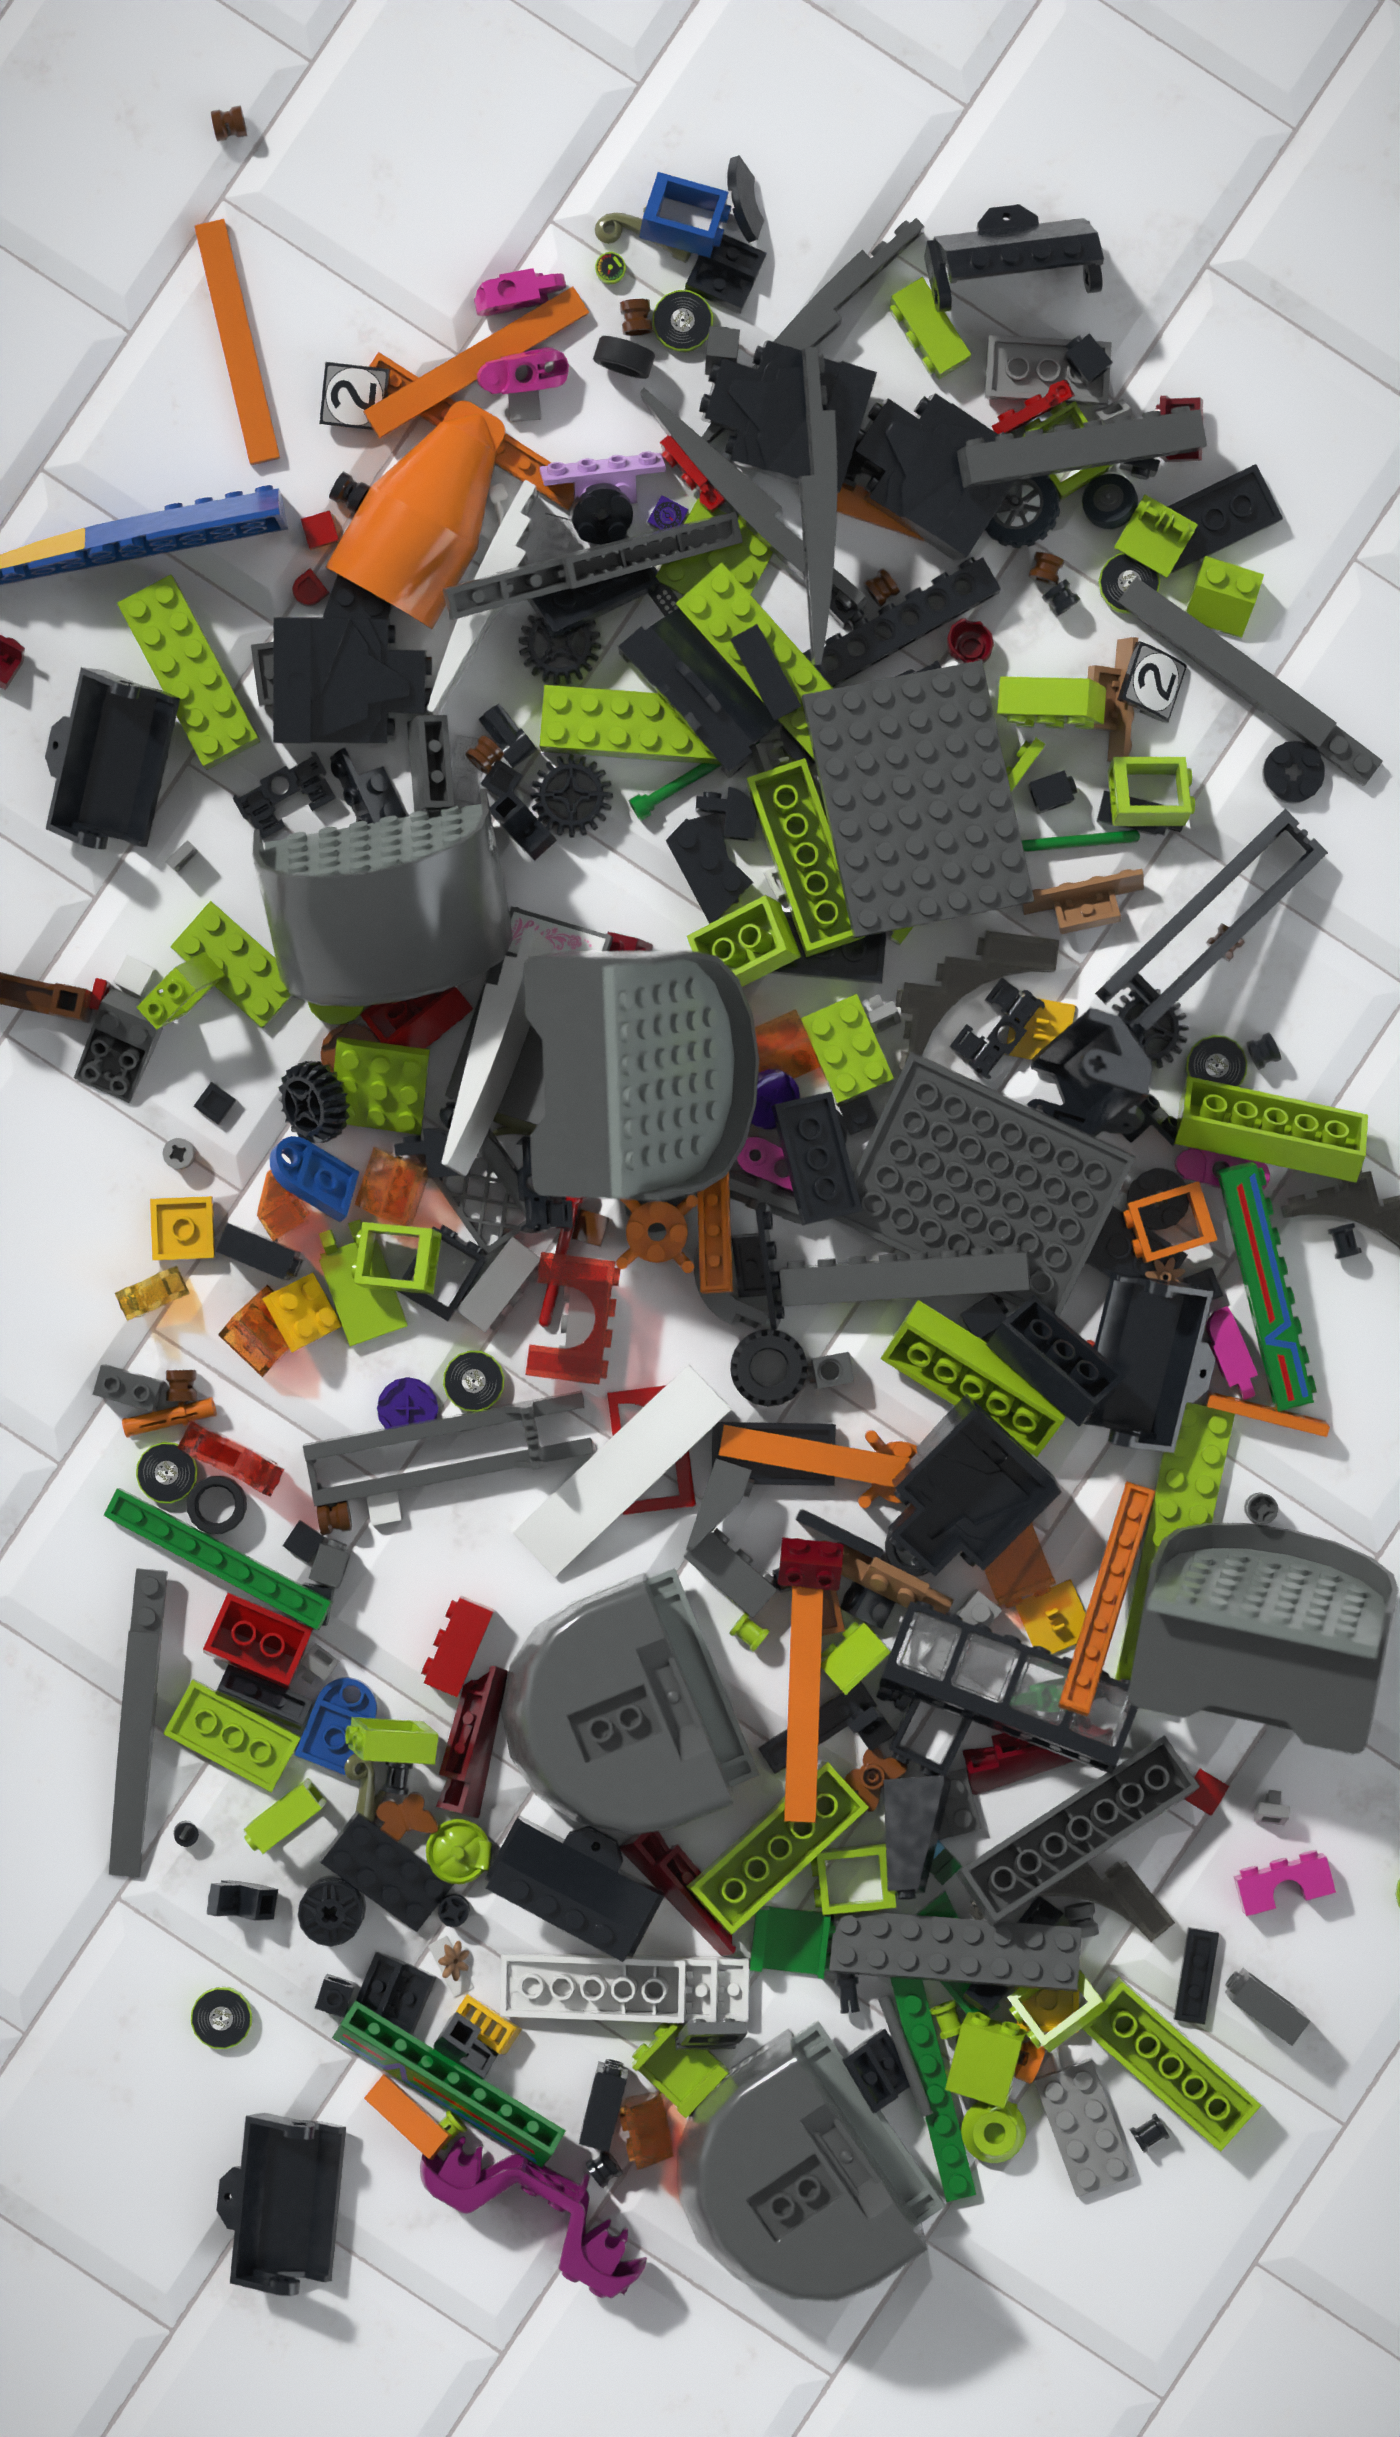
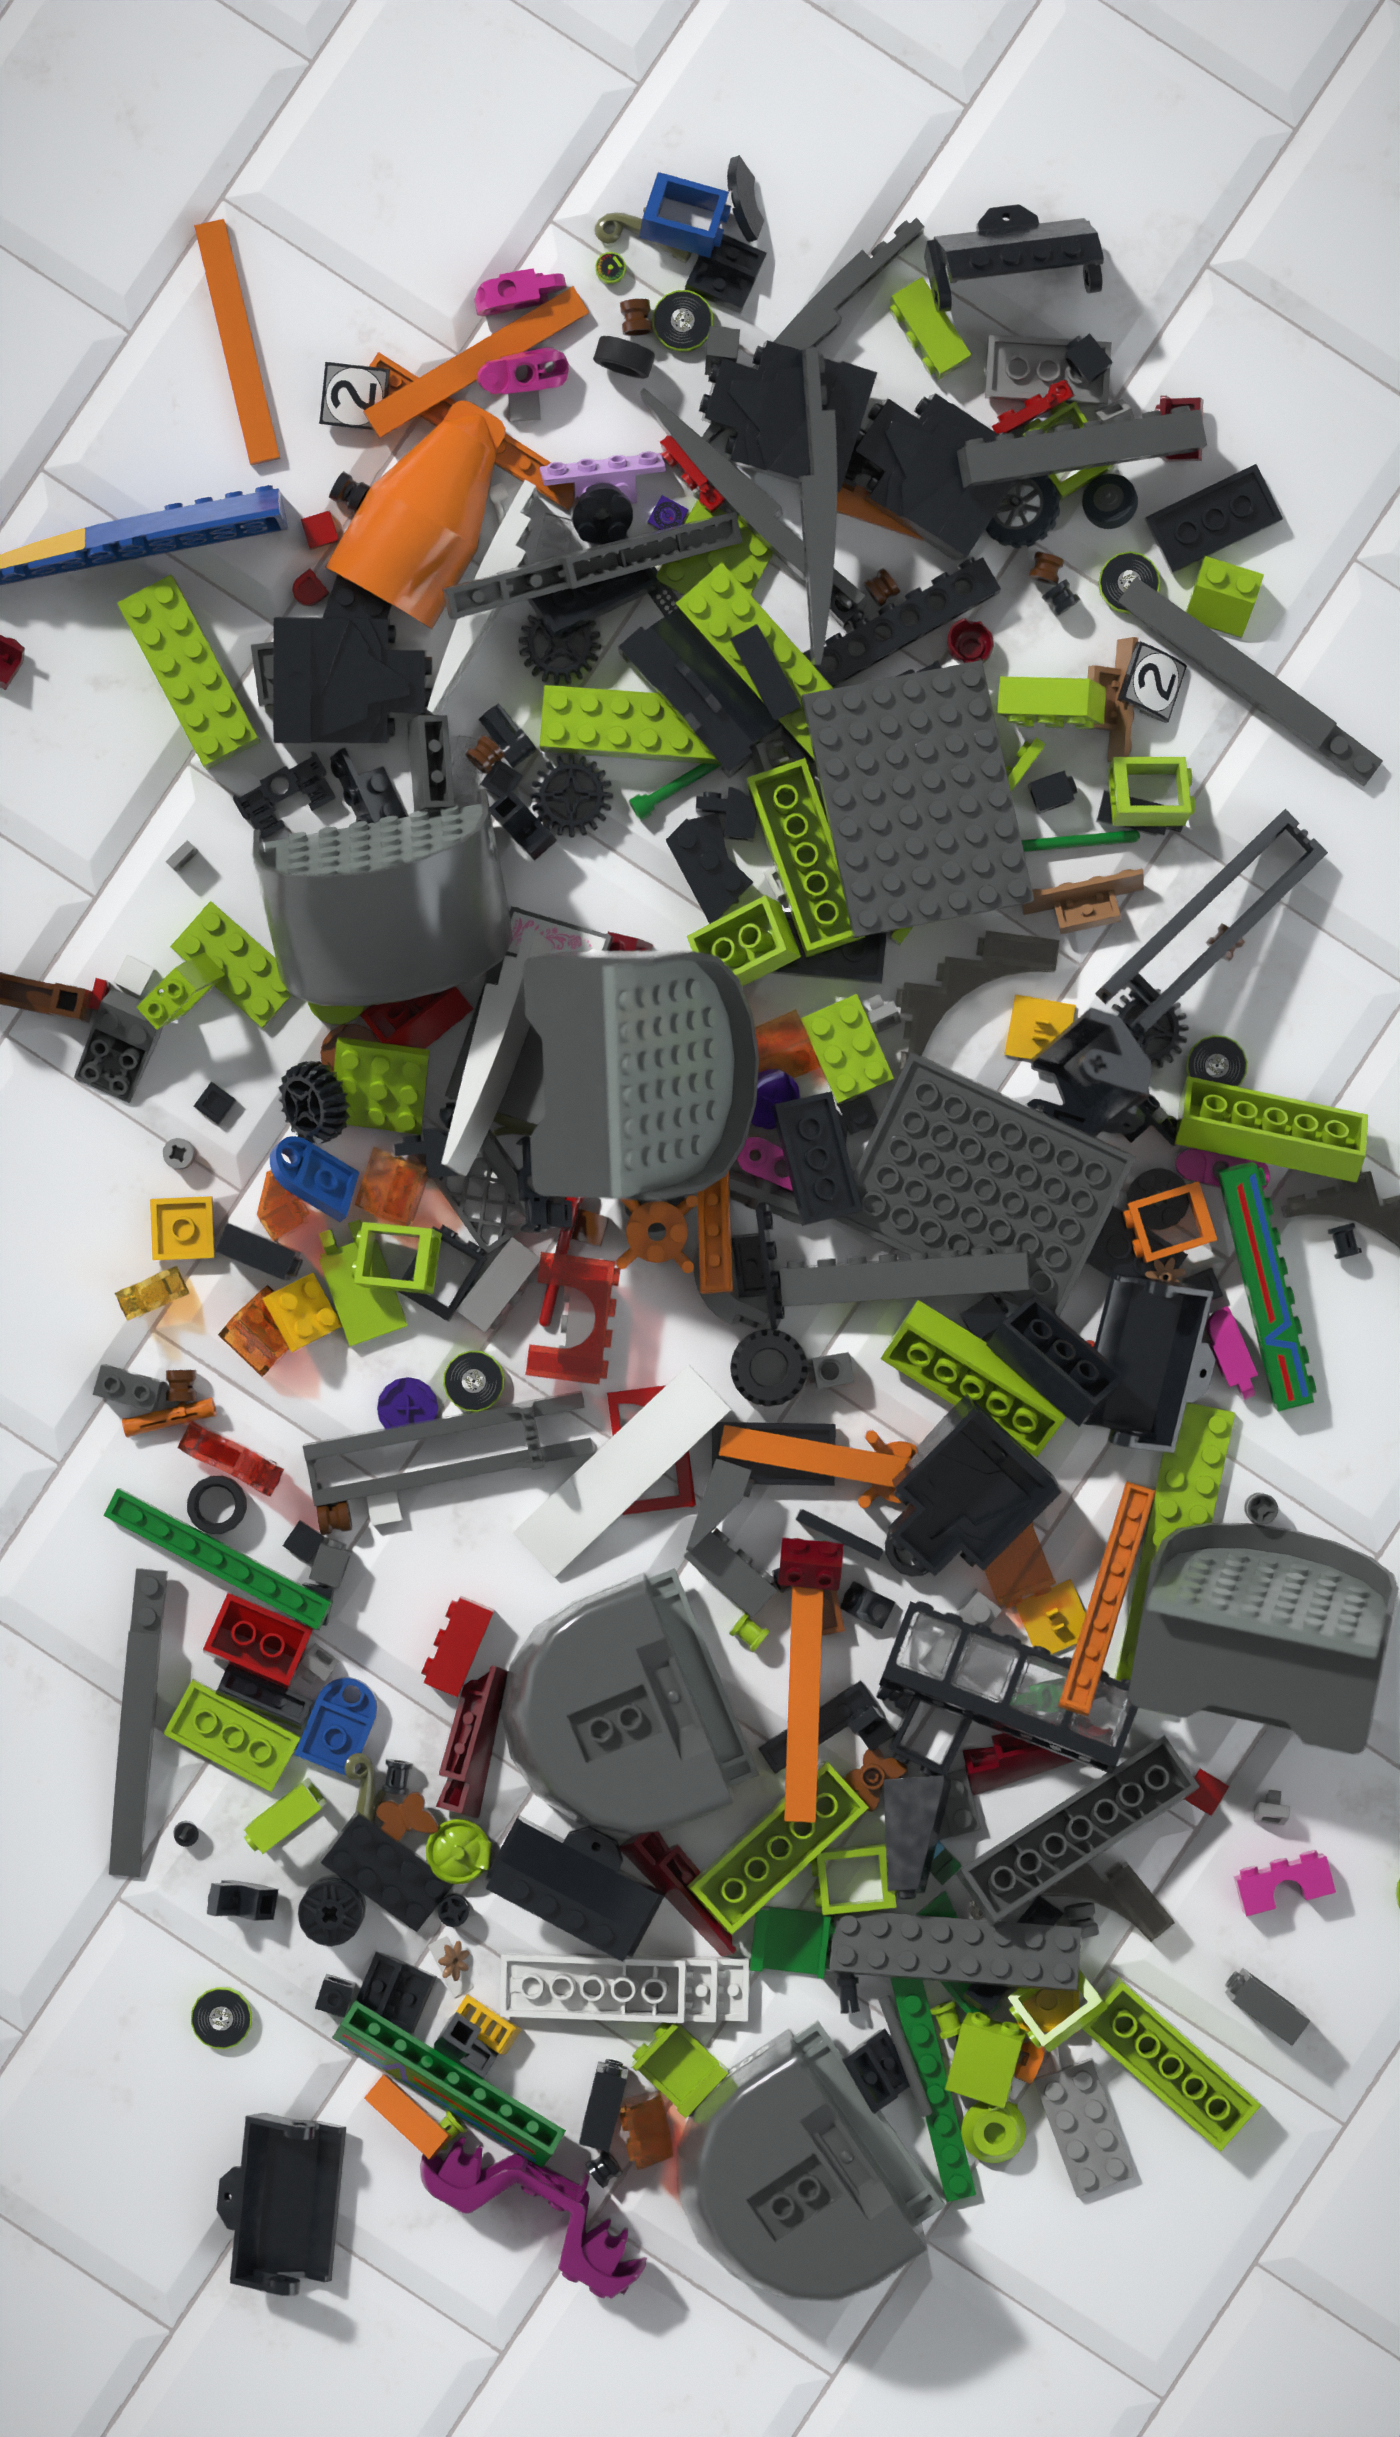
black piece [45,667,180,850] -> none
black tile [136,1442,198,1503] -> none
reddish brown wheel [211,105,247,142] -> none
lime window [345,1717,439,1765] -> none
dark grey plate [675,2018,748,2050] -> none
lime slope [821,1621,891,1695] -> none
medium nougat bracket [841,1544,954,1614] -> none
black piece [949,977,1045,1080] -> none
lime hinge [1114,494,1198,578] -> none
black bracket [1119,458,1160,480] -> none
black bush [1129,2113,1170,2153] -> none
black tile [1173,1927,1219,2025] -> none
orange tile [1205,1391,1330,1437] -> none
black wheel [1246,1032,1282,1070] -> none
black plate [1262,741,1325,804] -> none

